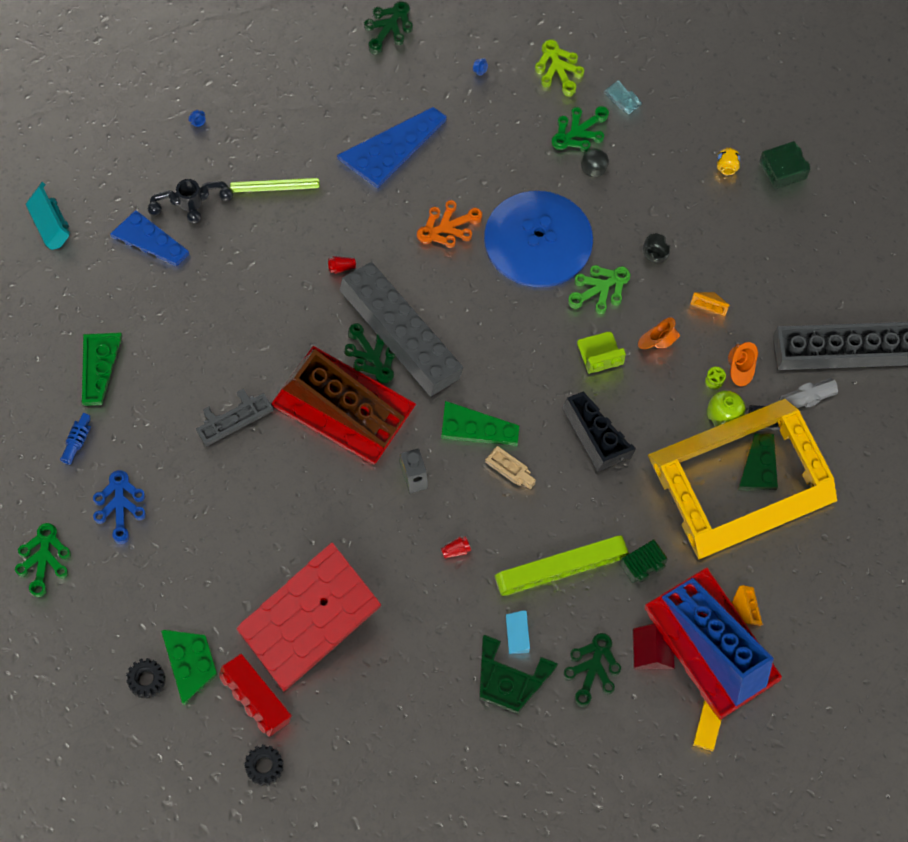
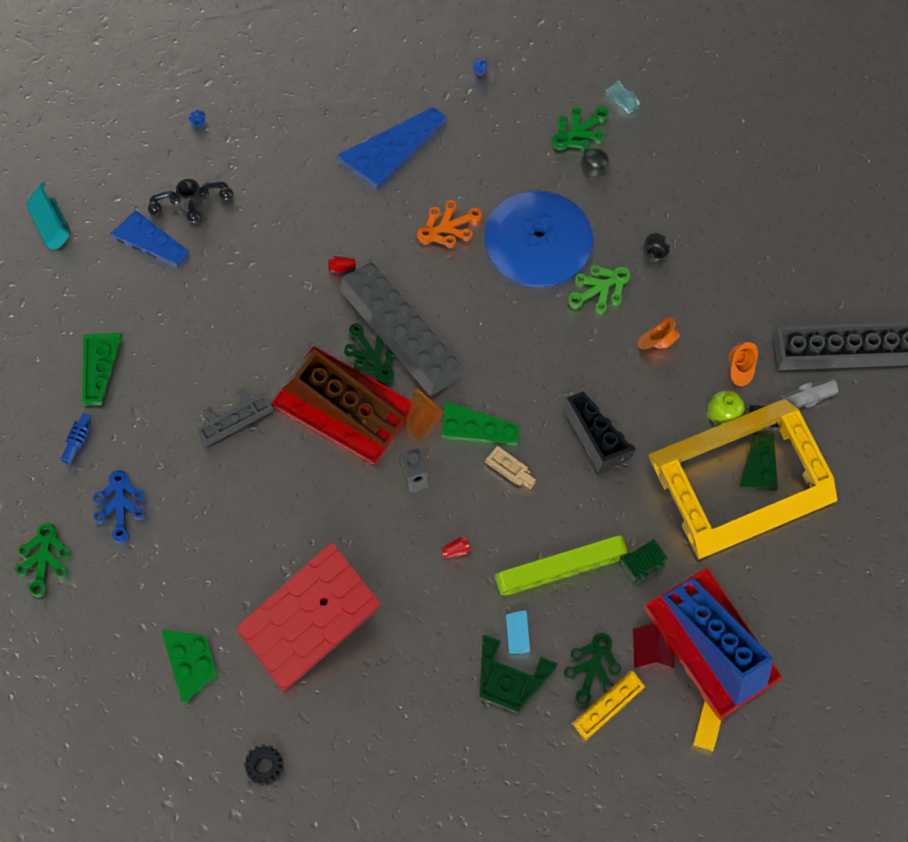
black tyre [126,658,166,699] -> none
red brick [219,653,292,737] -> none
lime axle [230,178,320,193] -> none
dark green plant [364,1,413,54] -> none
lime plant [535,39,584,96] -> none
lime bracket [577,332,626,374] -> none
light orange slope [691,292,729,316] -> none
lime wheel [705,367,726,390] -> none
yellow head [717,147,740,175] -> none
light orange slope [732,585,763,626] -> none
clear green brick [759,141,810,189] -> none
none -> clear orange wing [404,388,444,441]
none -> yellow tile [571,671,645,740]

